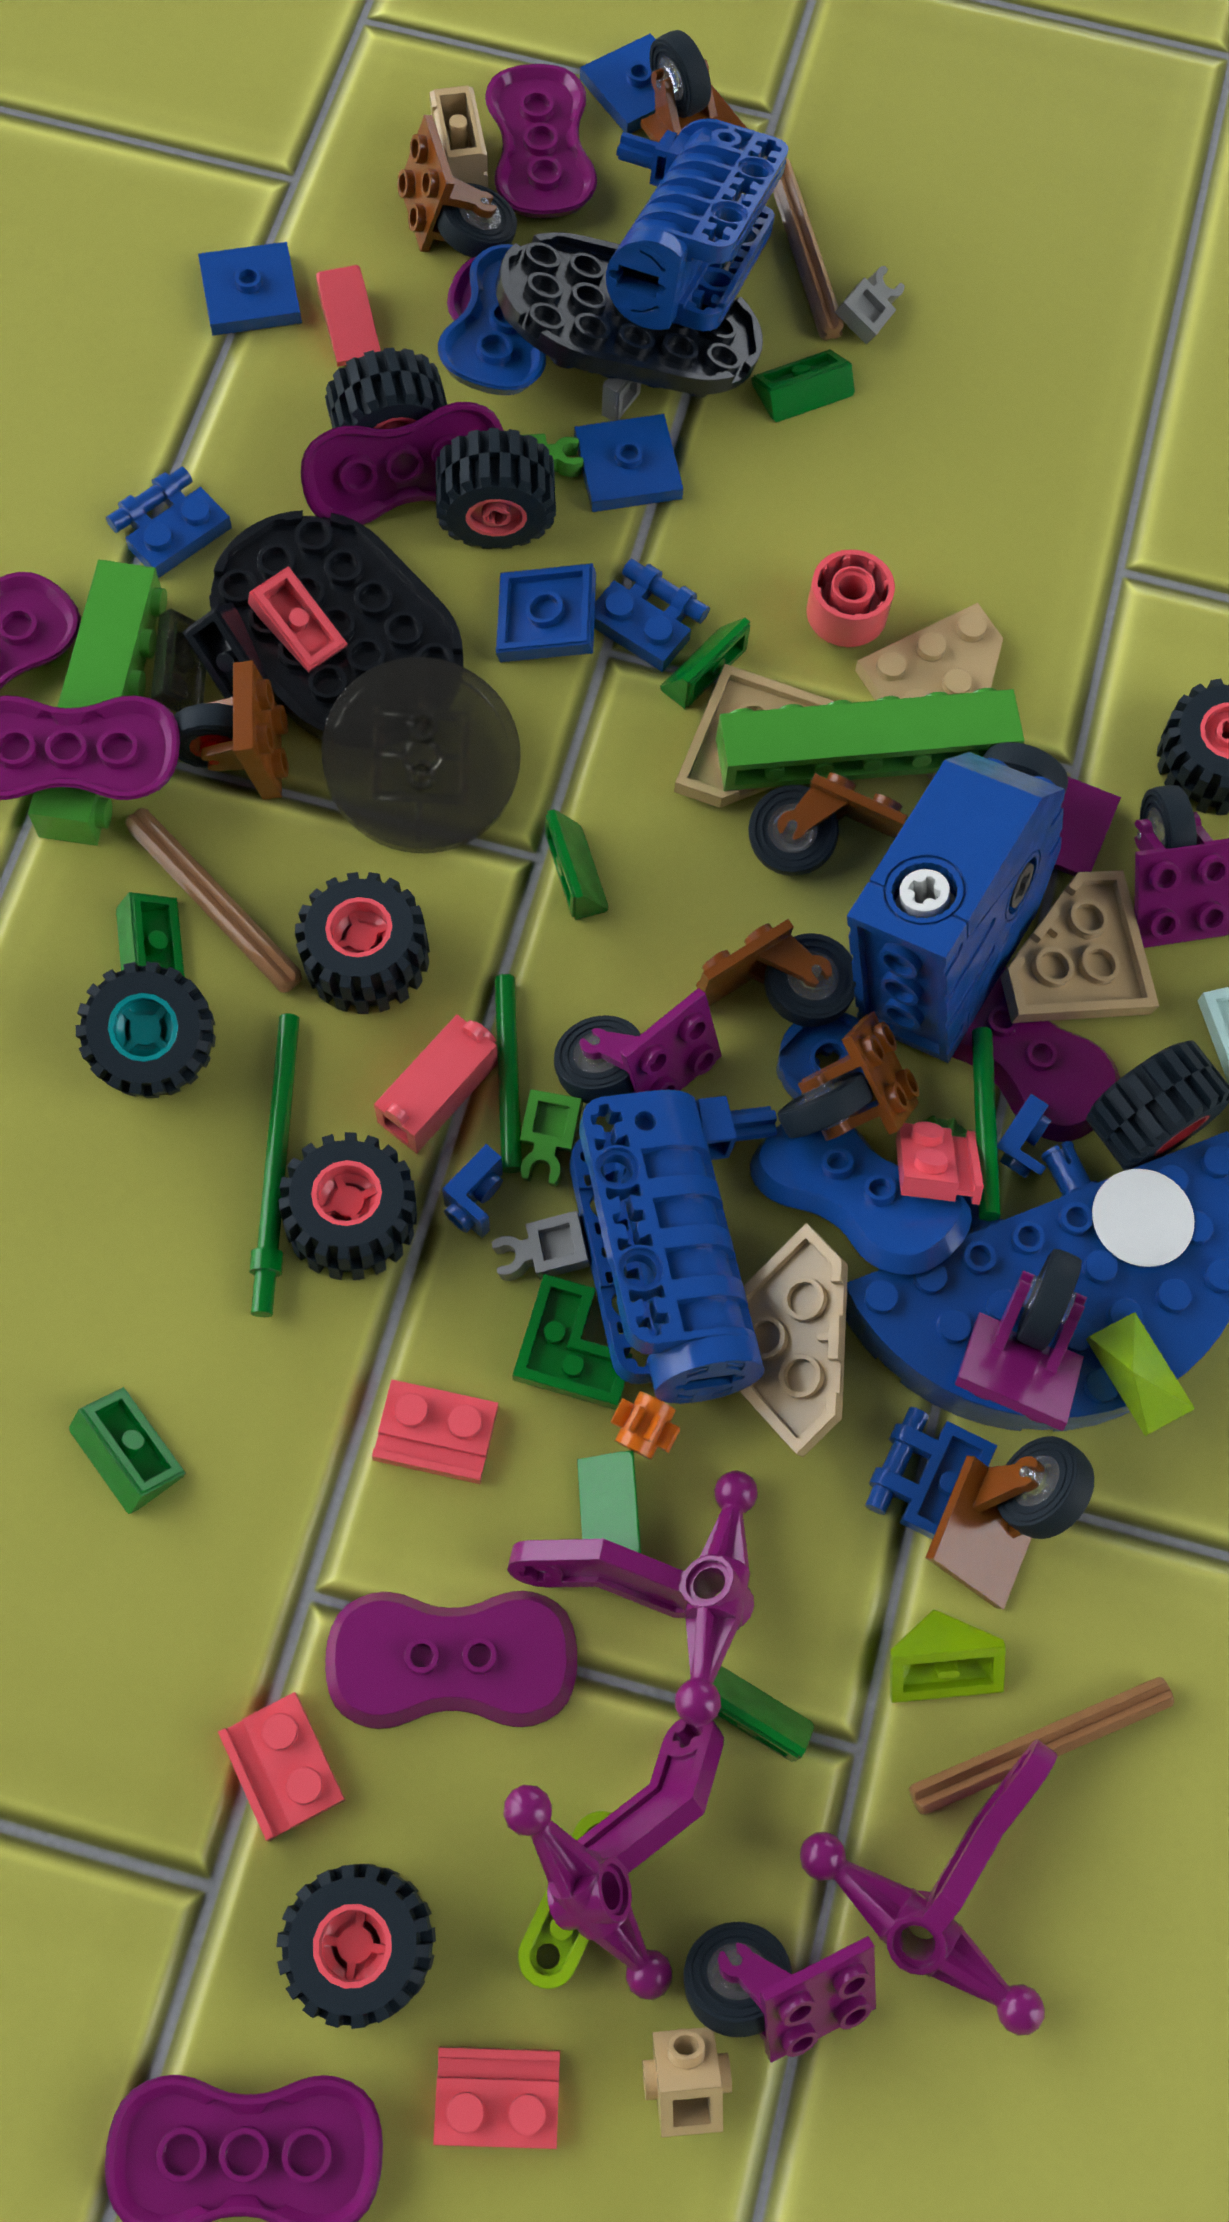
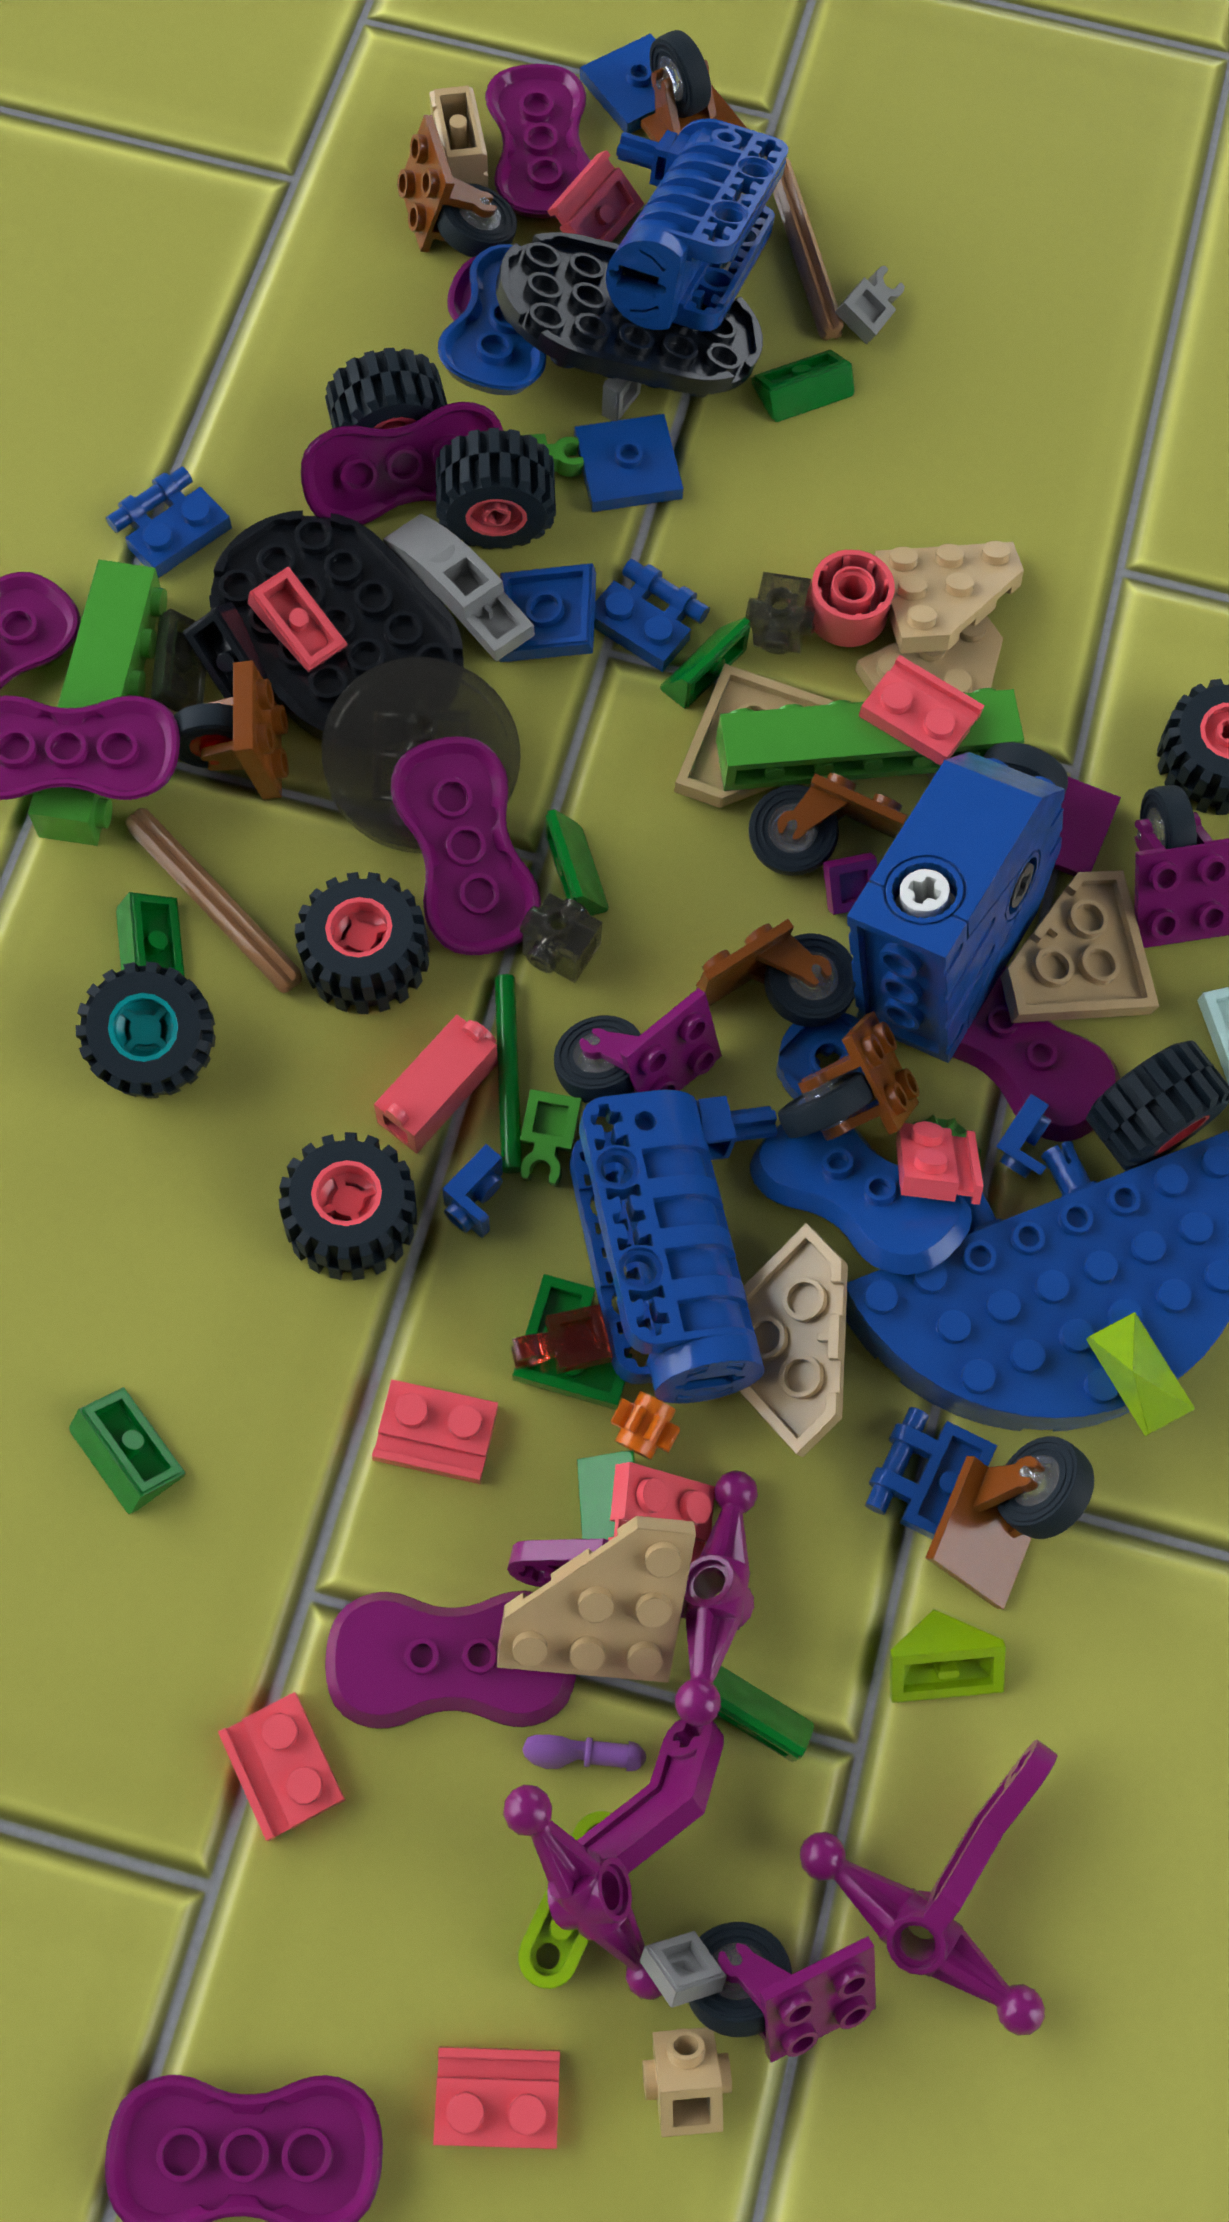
blue plate [198,242,302,336] -> none
green bar [249,1013,300,1318] -> none
black wheel [276,1864,436,2029] -> none
coral slope [316,265,381,367] -> none
light grey plate [491,1210,591,1281] -> none
medium nougat axle [909,1677,1174,1815] -> none
magenta plate [955,1249,1087,1431] -> none
green bar [972,1027,1001,1221] -> none
white sticker [1092,1169,1195,1267] -> none
none -> light grey slope [383,514,535,662]
none -> magenta plate [391,737,541,955]
none -> tan plate [497,1516,696,1683]
none -> clear red plate [511,1304,613,1374]
none -> clear smoke brick [520,893,602,983]
none -> medium lavender piece [522,1735,646,1771]
none -> coral plate [547,150,644,242]
none -> coral plate [608,1462,715,1563]
none -> light grey tile [640,1931,727,2008]
none -> clear smoke brick [745,572,815,654]
none -> magenta plate [823,852,880,915]
none -> coral plate [859,655,985,766]
none -> tan plate [875,541,1024,654]

